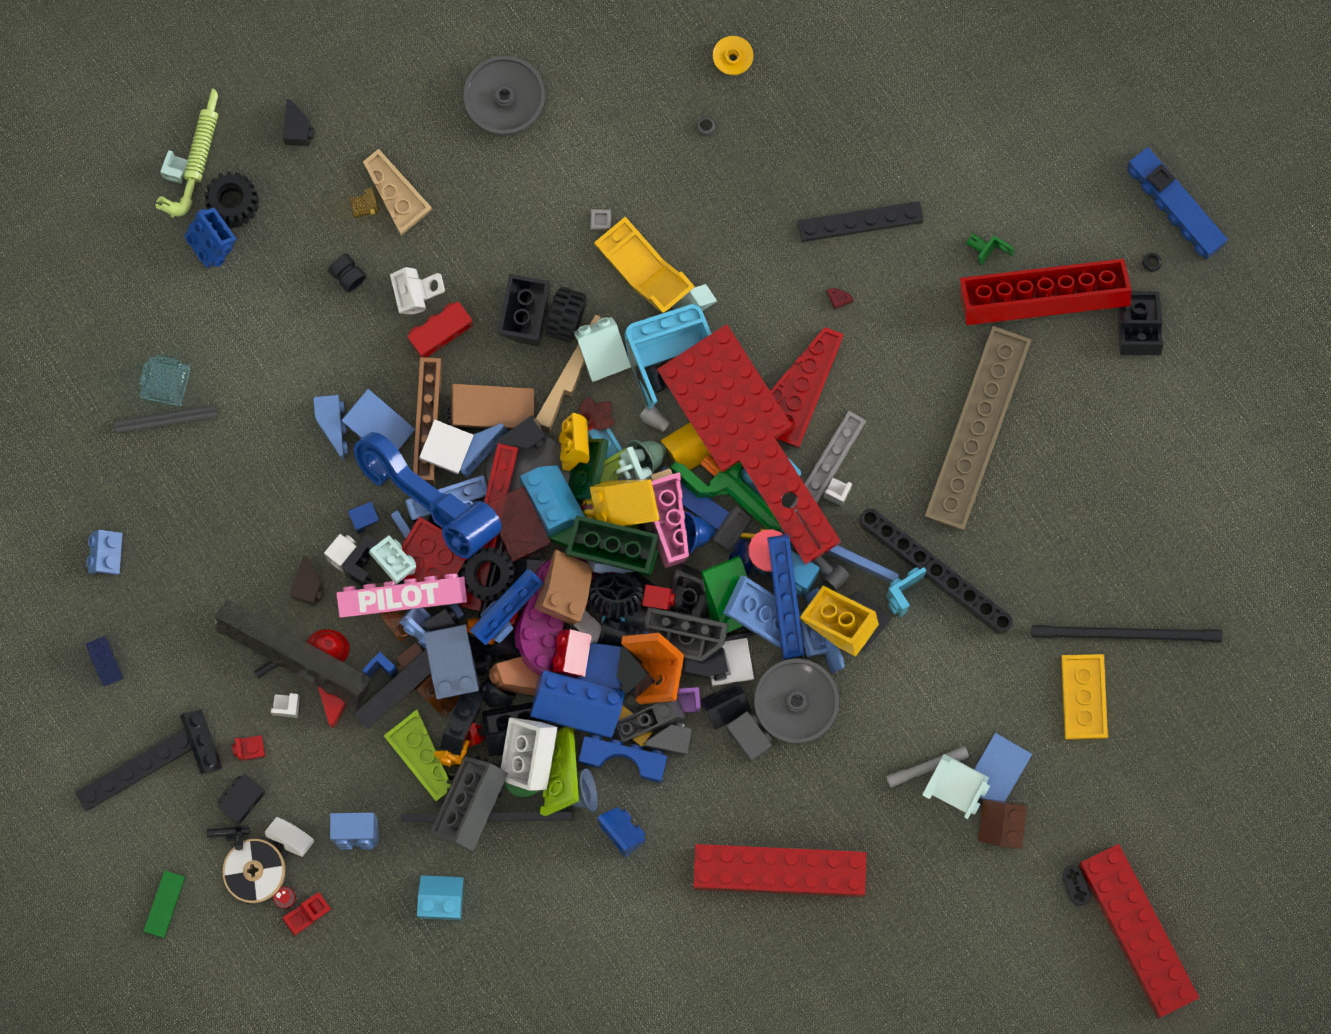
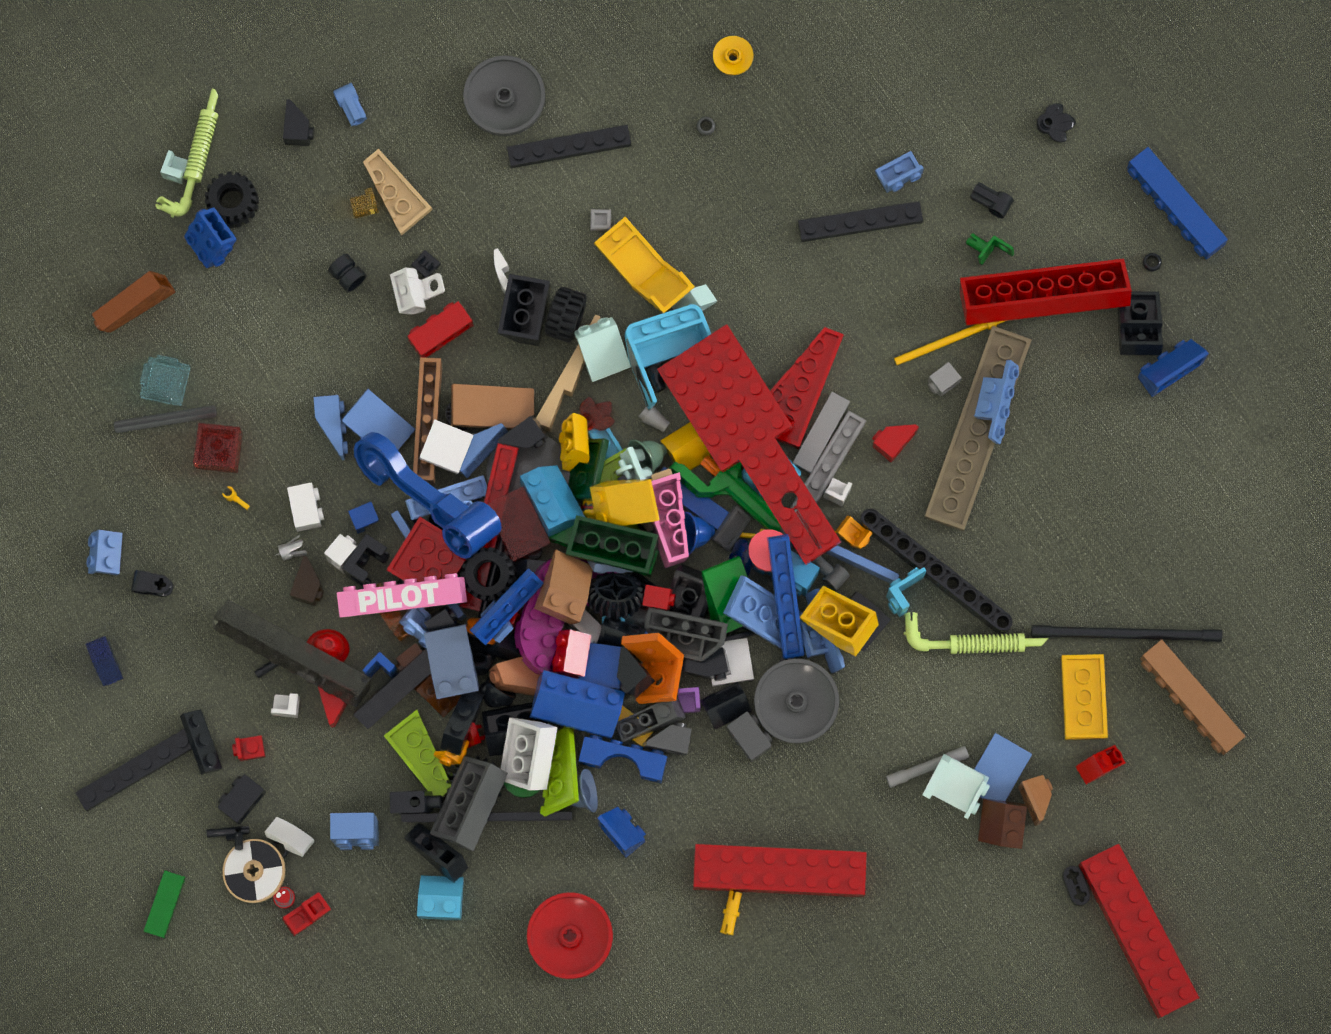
light aqua bracket [369,536,416,584] -> none
dark red tile [826,288,854,310] -> none
black tile [1146,164,1176,193] -> none
none -> dark orange slope [92,271,176,333]
none -> black piece [131,570,174,597]
none -> clear red brick [193,423,243,473]
none -> yellow hand [222,486,250,510]
none -> flat silver piece [275,535,307,561]
none -> white brick [287,482,324,532]
none -> medium blue piece [333,83,367,126]
none -> black torso [390,791,443,814]
none -> black slope [404,823,469,883]
none -> black tile [411,250,441,278]
none -> white slope [494,248,509,294]
none -> black plate [507,125,631,168]
none -> red dish [527,893,613,979]
none -> yellow pin [720,890,743,936]
none -> light grey tile [793,392,850,474]
none -> light orange bracket [835,516,873,549]
none -> red slope [872,424,919,463]
none -> medium blue bracket [875,151,924,193]
none -> yellow bar [894,320,1008,365]
none -> yellowish green piece [903,612,1049,654]
none -> light grey brick [928,362,961,397]
none -> black piece [970,182,1014,219]
none -> medium blue bracket [974,360,1019,444]
none -> medium nougat slope [1018,775,1053,826]
none -> black plate [1037,103,1076,142]
none -> red slope [1075,745,1126,785]
none -> blue slope [1138,339,1209,397]
none -> medium nougat brick [1140,640,1246,755]

